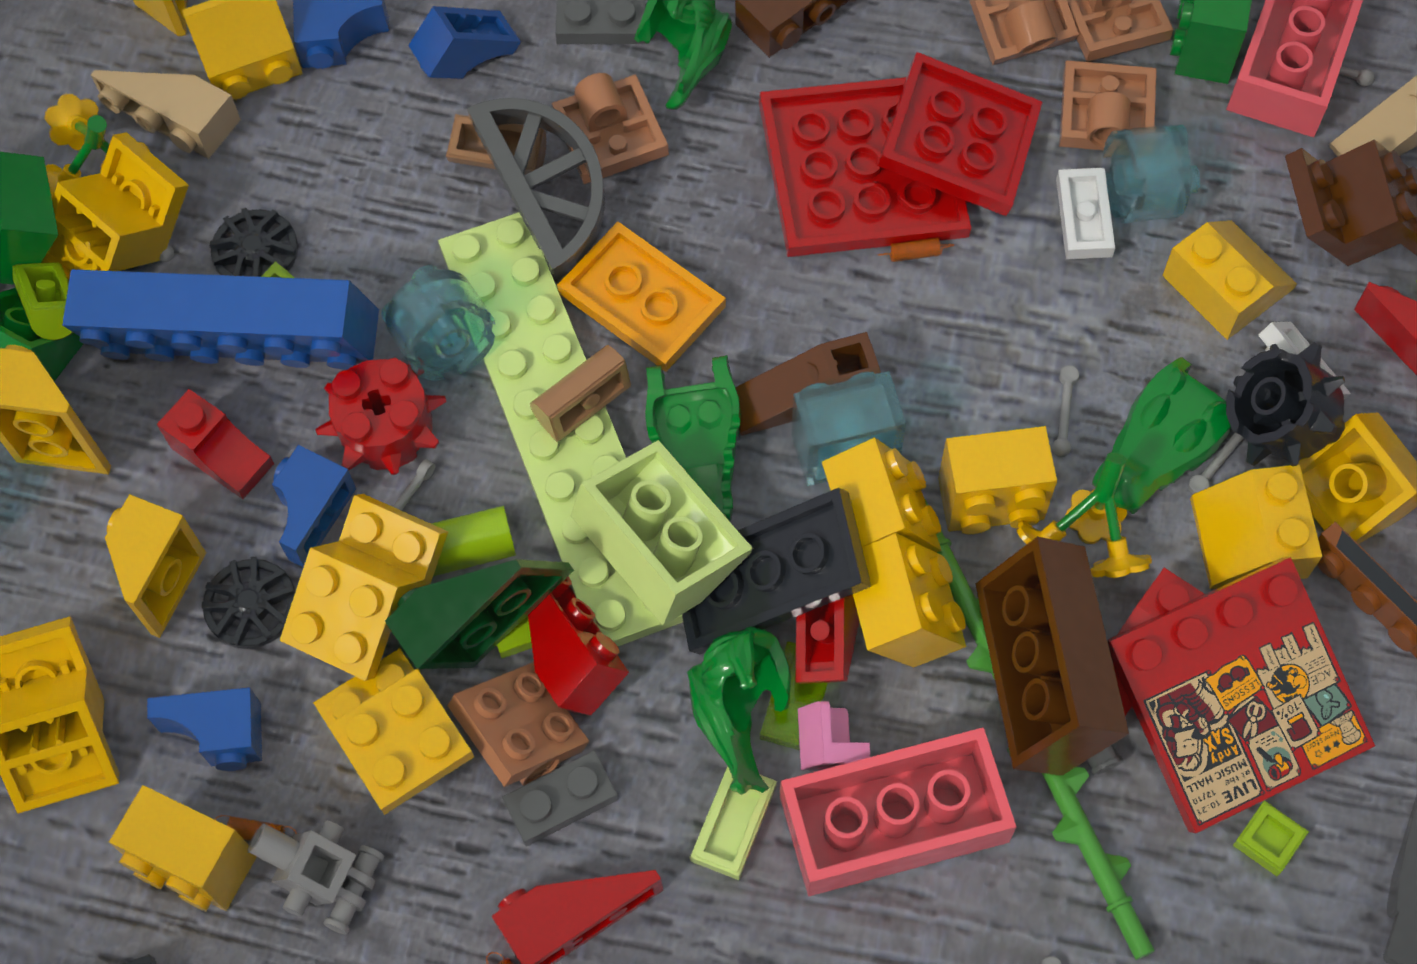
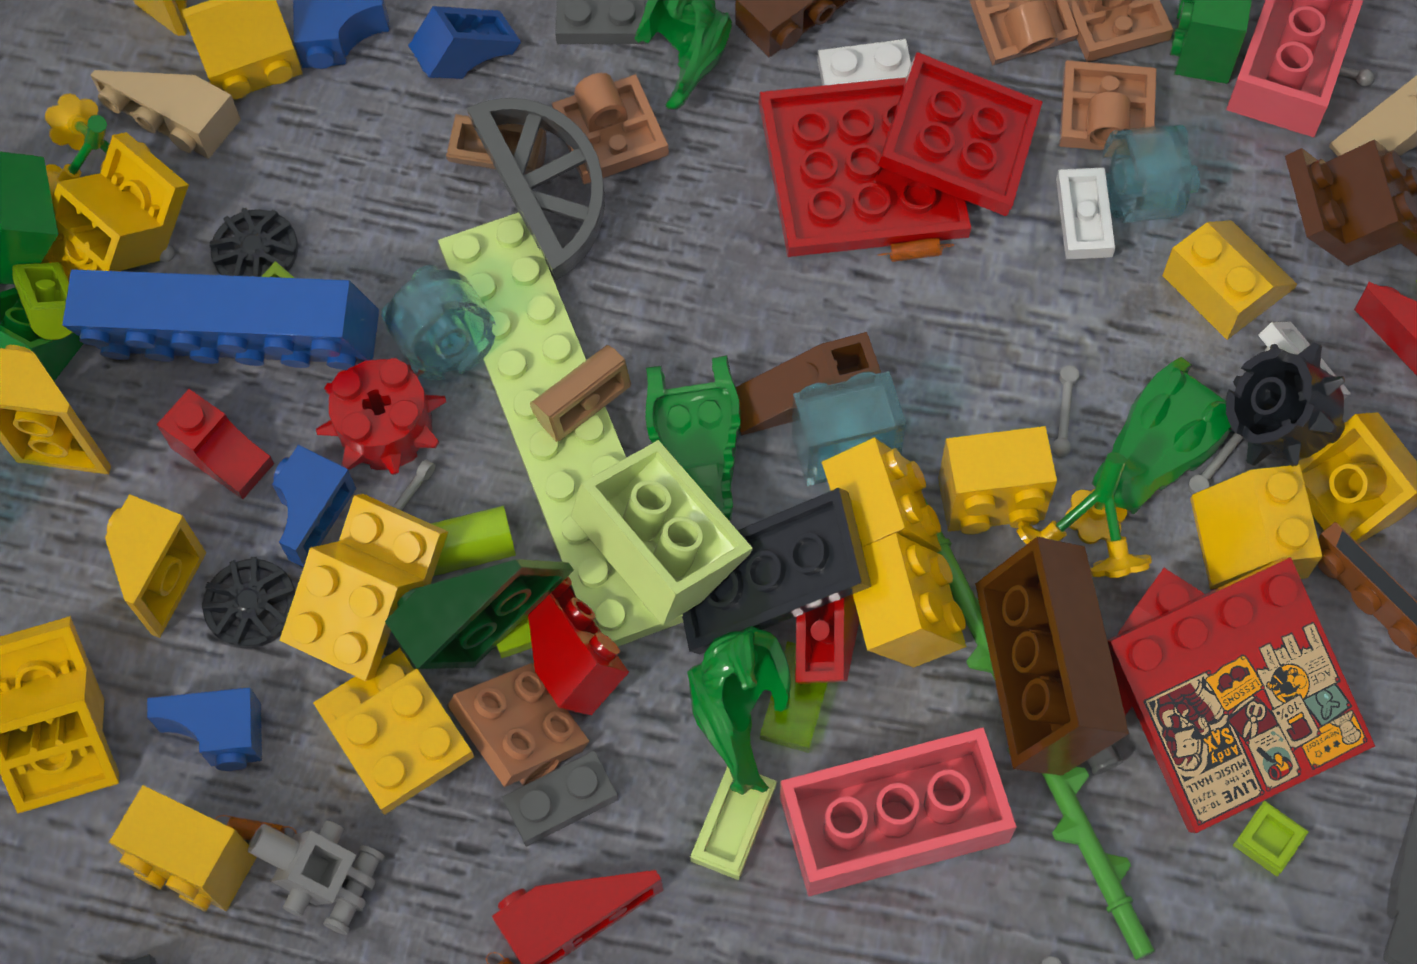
light orange plate [557,221,726,372] -> none
bright pink panel [798,701,870,770] -> none
none -> white plate [818,39,911,86]

